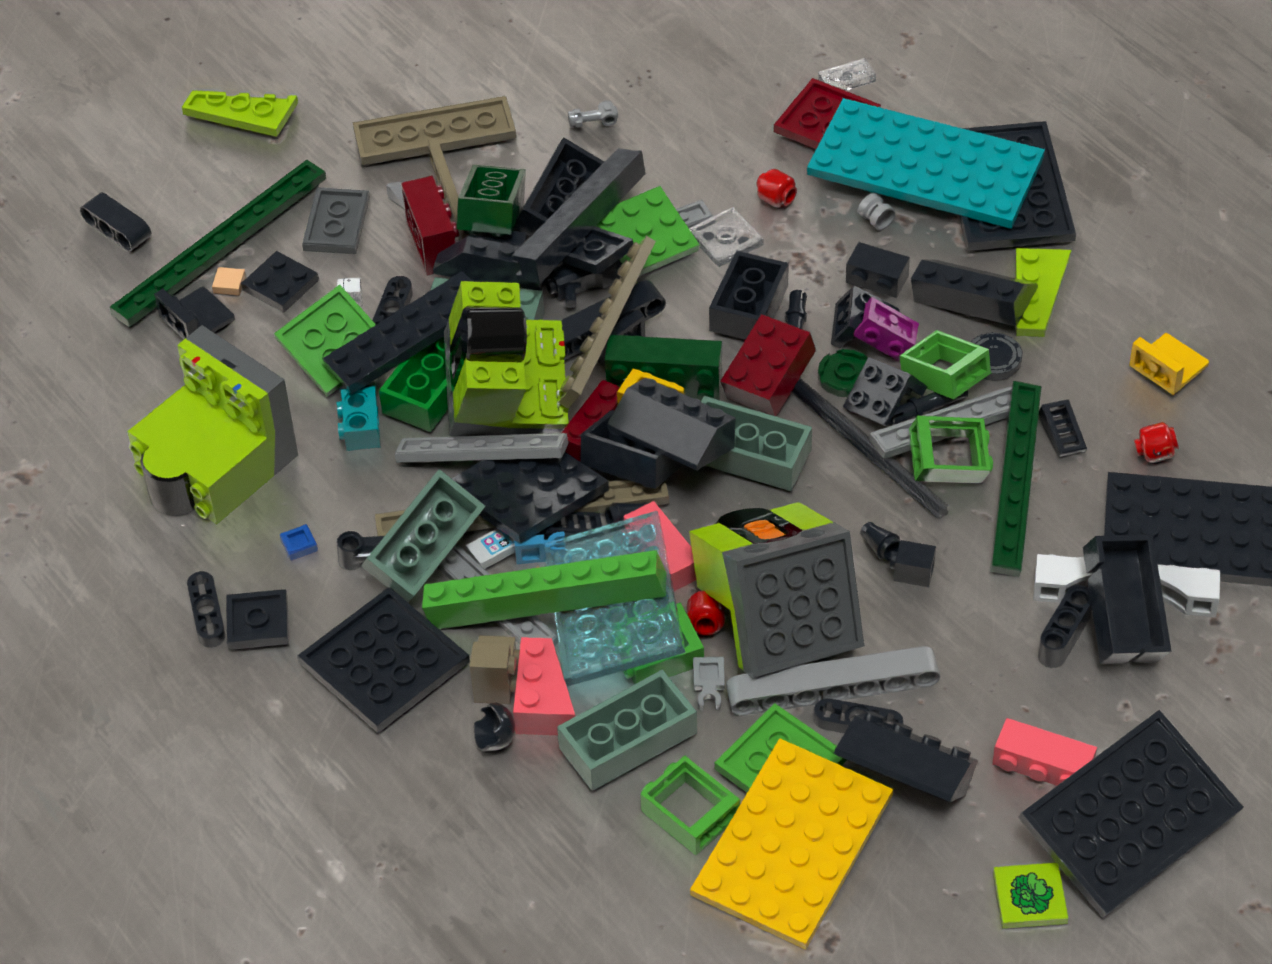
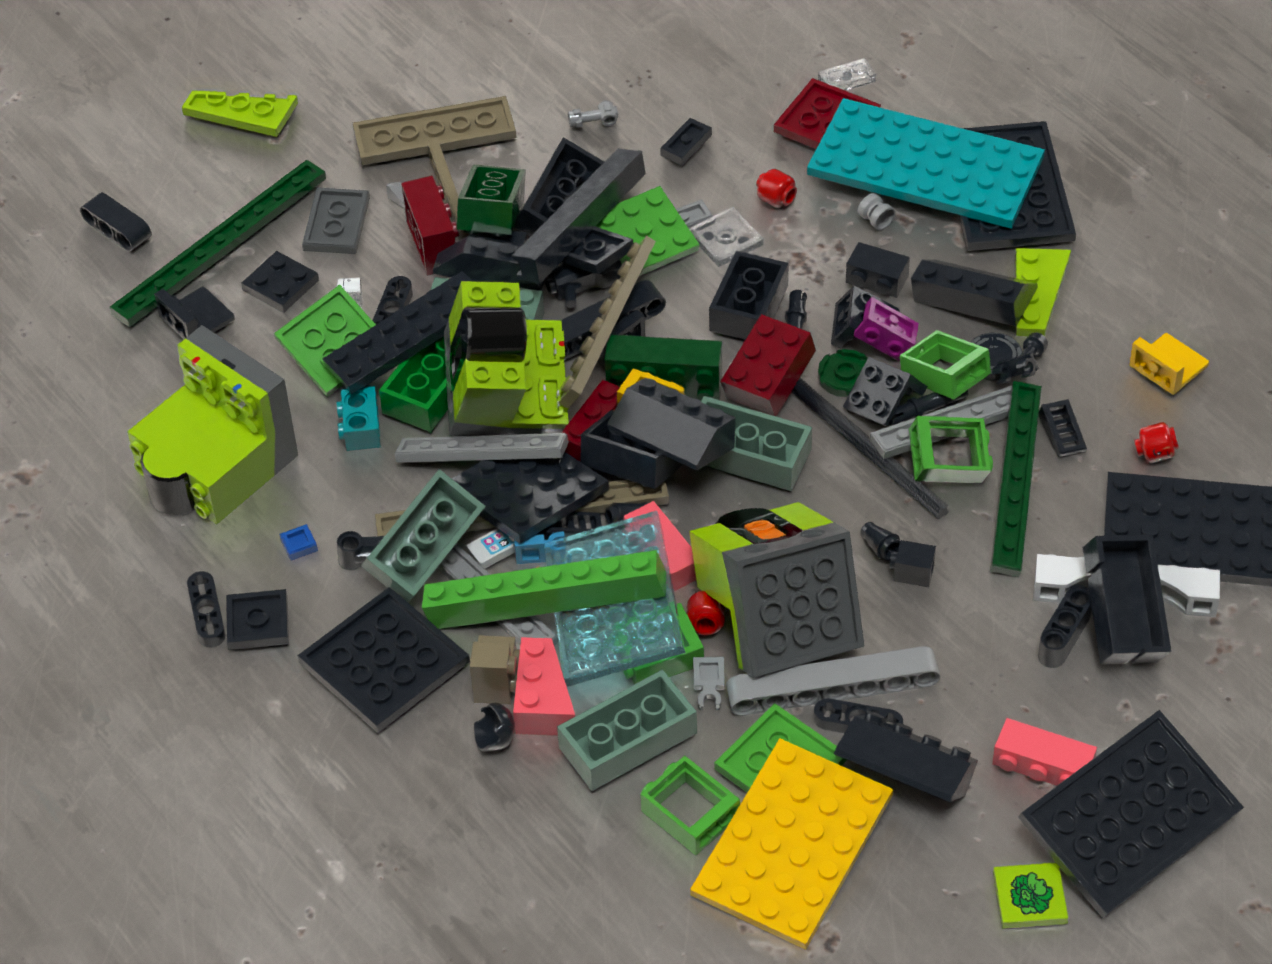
light nougat tile [212,267,246,296] -> none
none -> black plate [660,118,712,166]
none -> black bar [992,332,1048,385]

